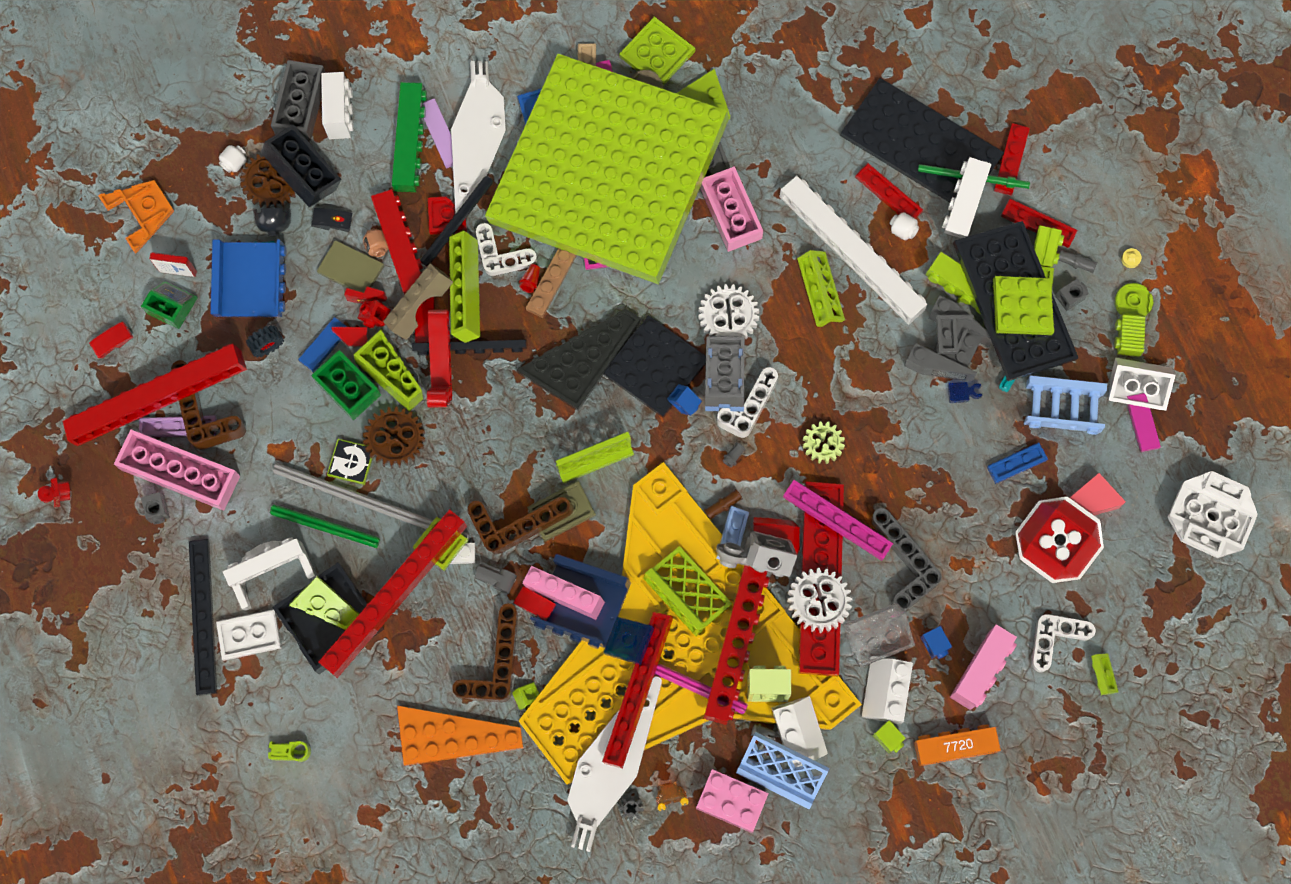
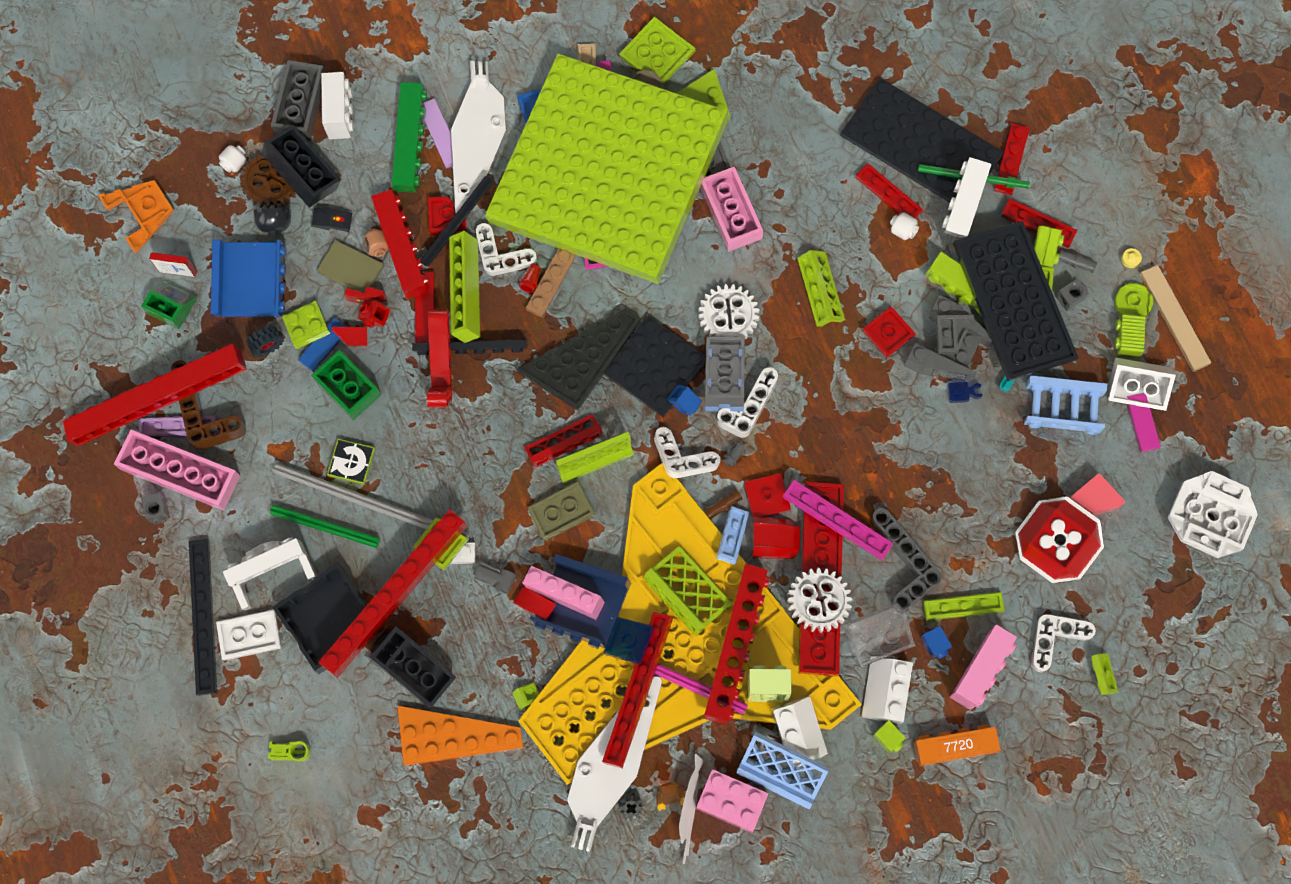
red hips [37,478,70,507] -> none
red slope [89,322,133,358] -> none
wing [289,576,360,630] -> none
lime wedge [354,330,423,412] -> none
reddish brown gear [363,407,425,468] -> none
dark tan arch [383,263,453,340] -> none
reddish brown beam [452,603,518,703] -> none
reddish brown beam [467,497,574,554] -> none
light grey brick [716,531,797,577] -> none
white brick [780,176,927,325] -> none
yellowish green gear [803,422,845,464] -> none
blue tile [987,443,1048,484] -> none
lime plate [993,276,1054,335] -> none
none -> lime plate [282,301,330,350]
none -> black hinge [364,625,456,708]
none -> red fence [524,414,603,468]
none -> white beam [654,427,720,478]
none -> white sticker [679,754,704,864]
none -> red plate [744,473,791,518]
none -> red plate [862,306,916,359]
none -> lime tile [923,592,1005,621]
none -> tan tile [1140,265,1211,372]

